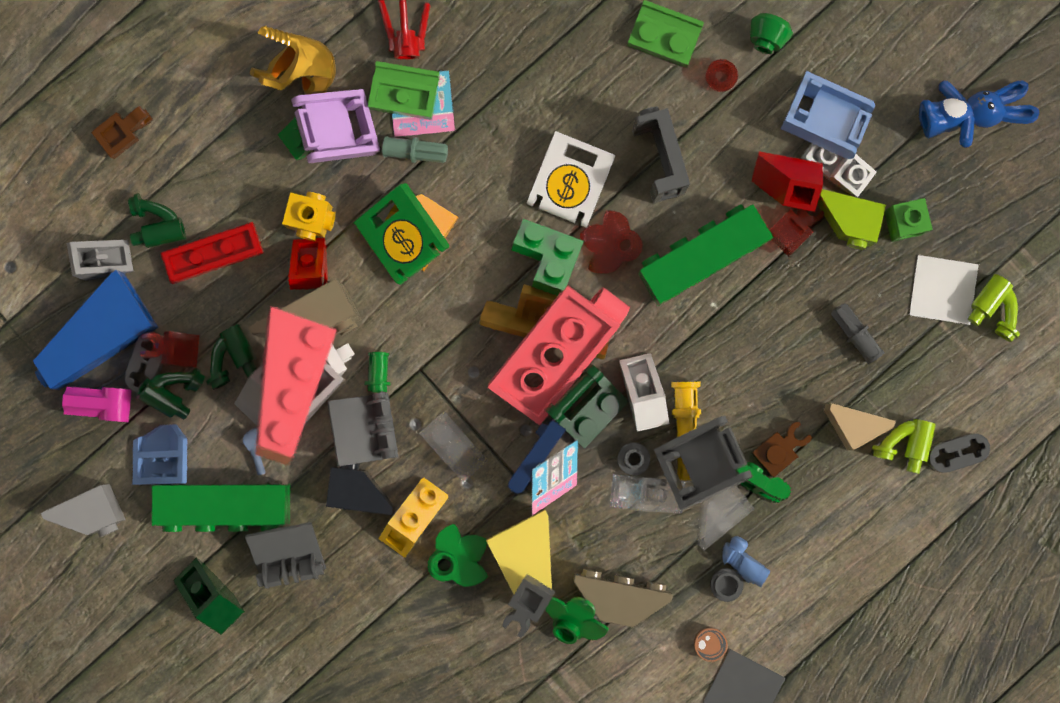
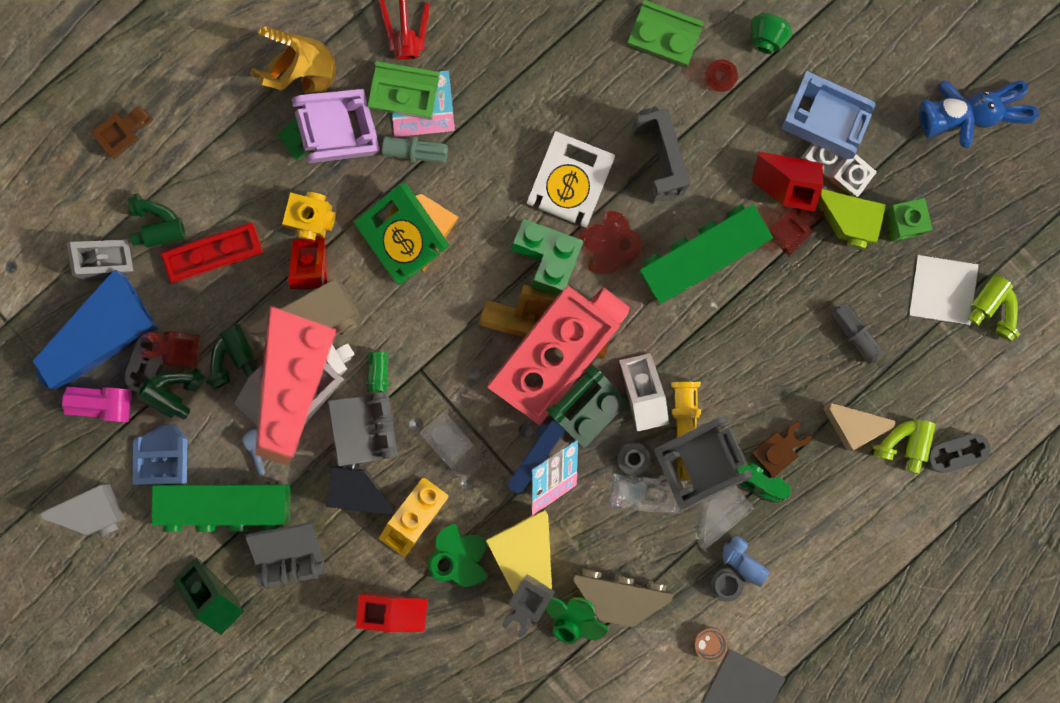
none -> red slope [355,591,428,632]

